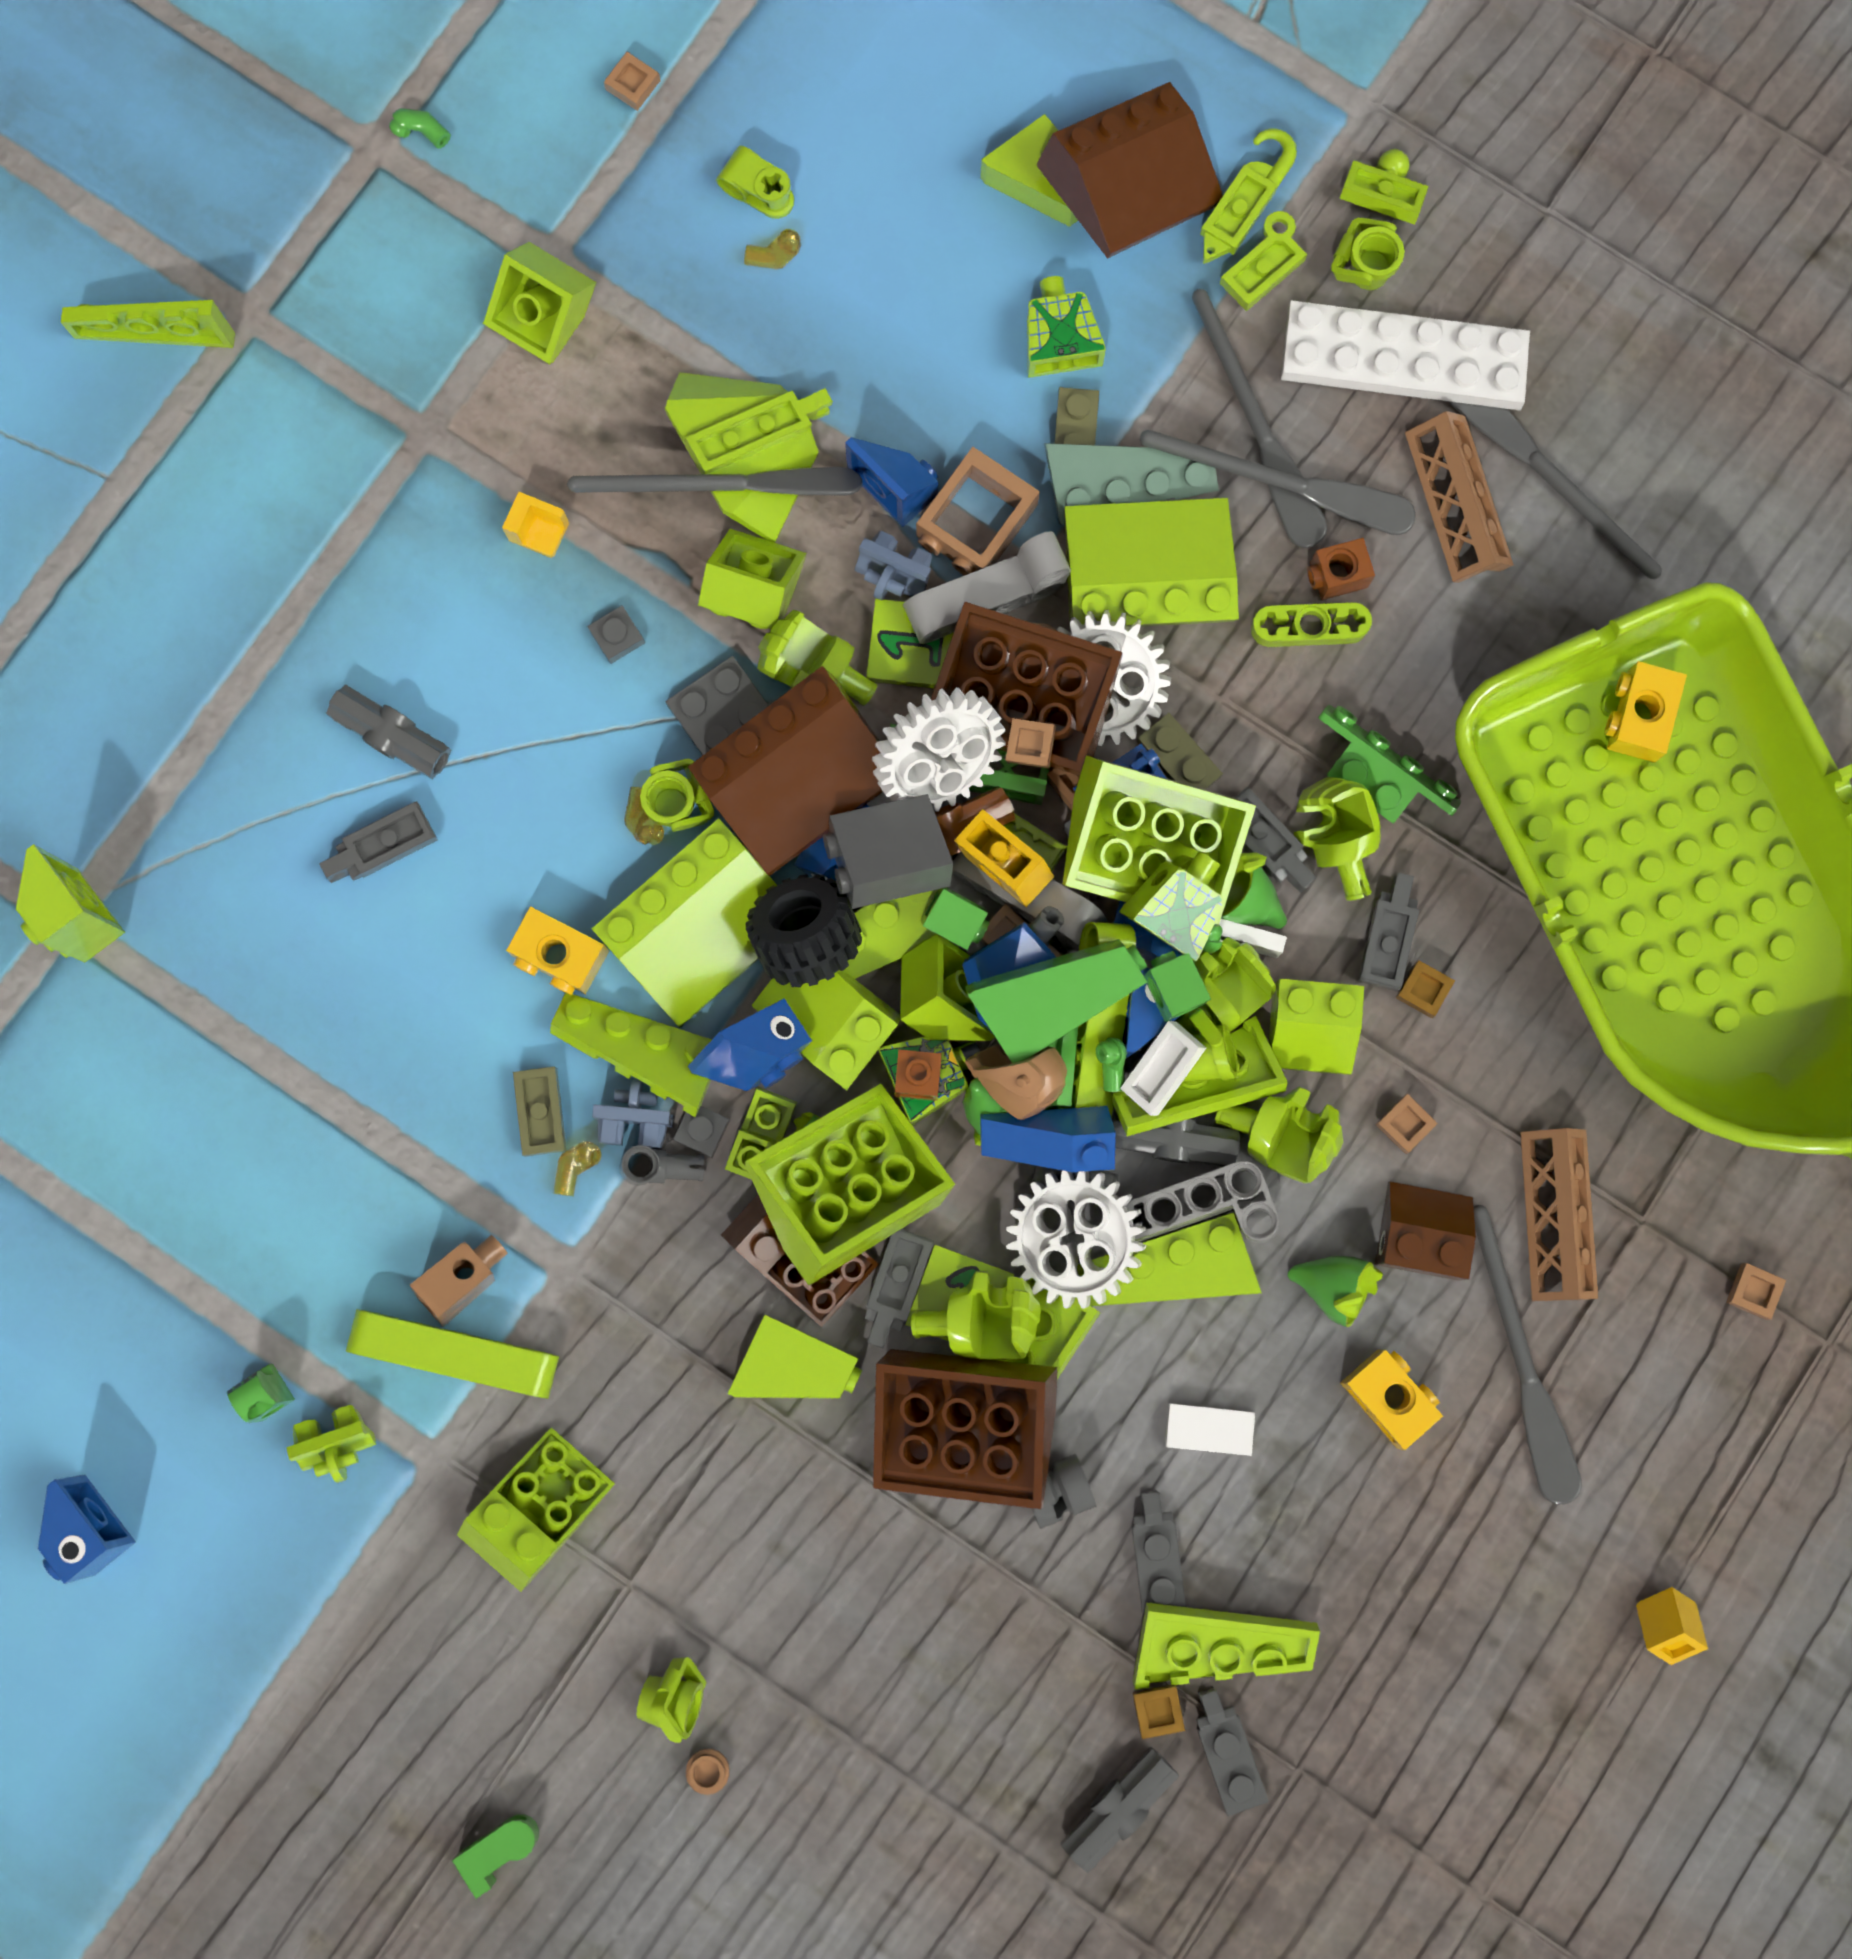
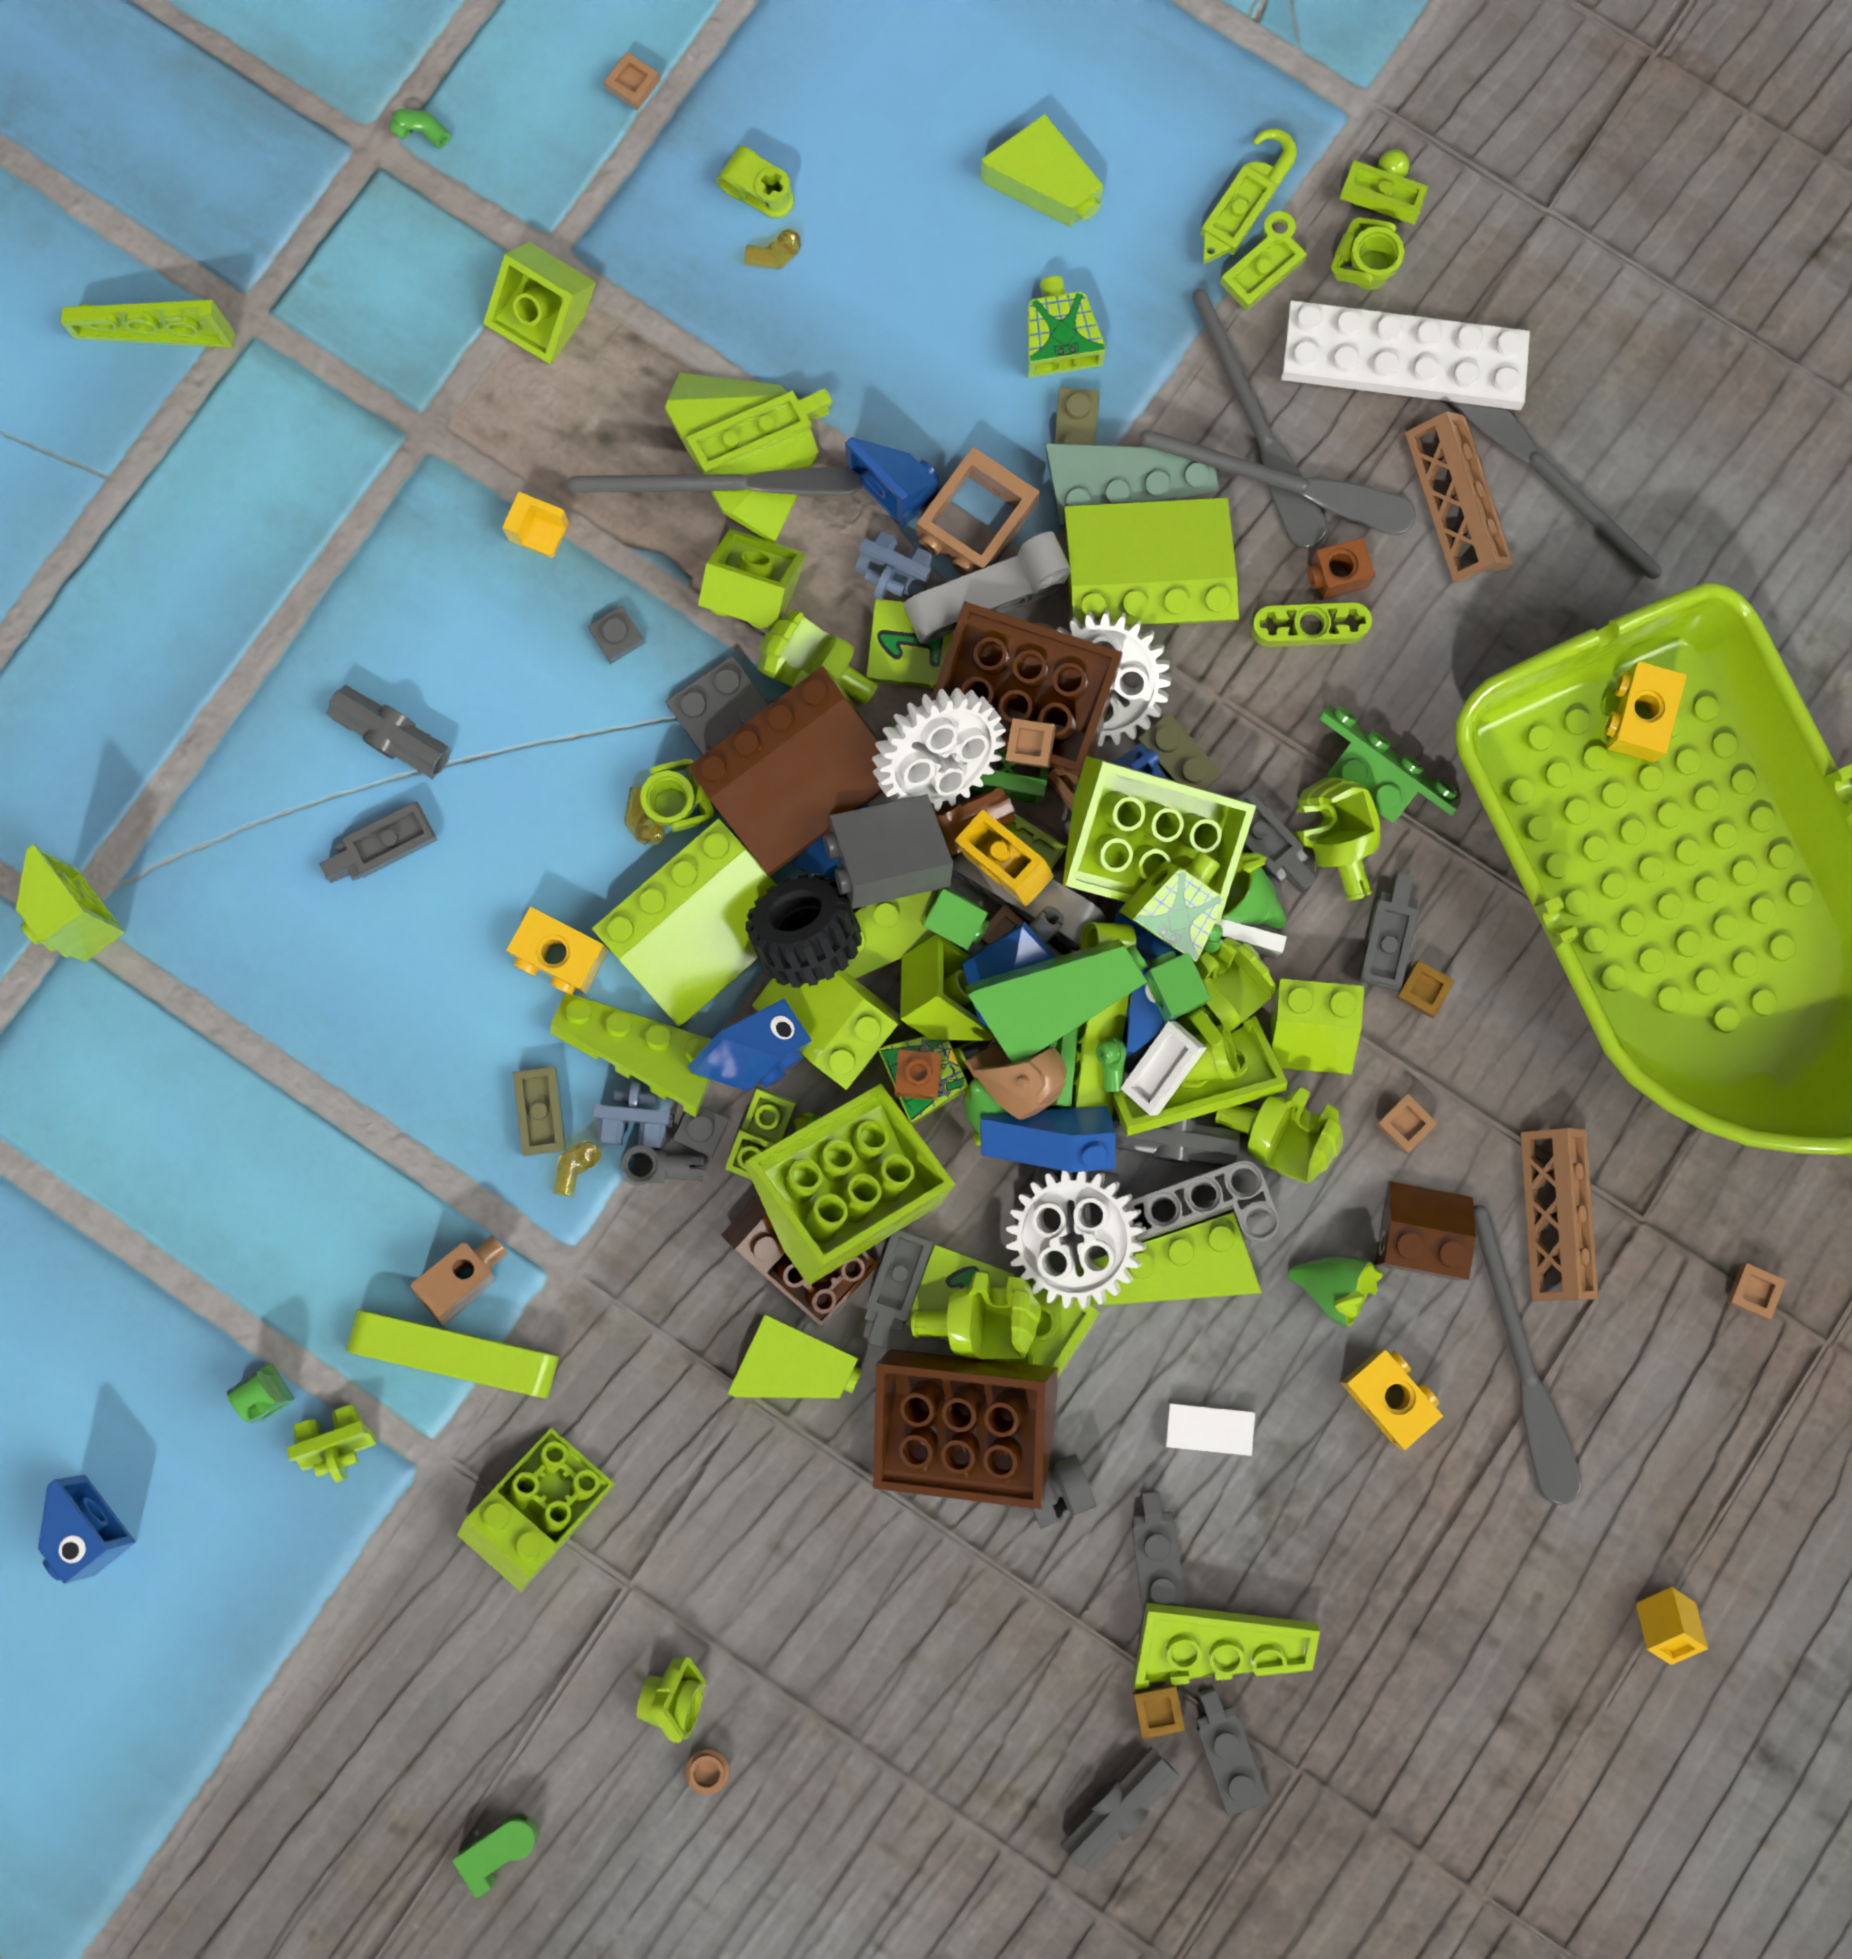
reddish brown slope [1036,82,1223,259] -> none

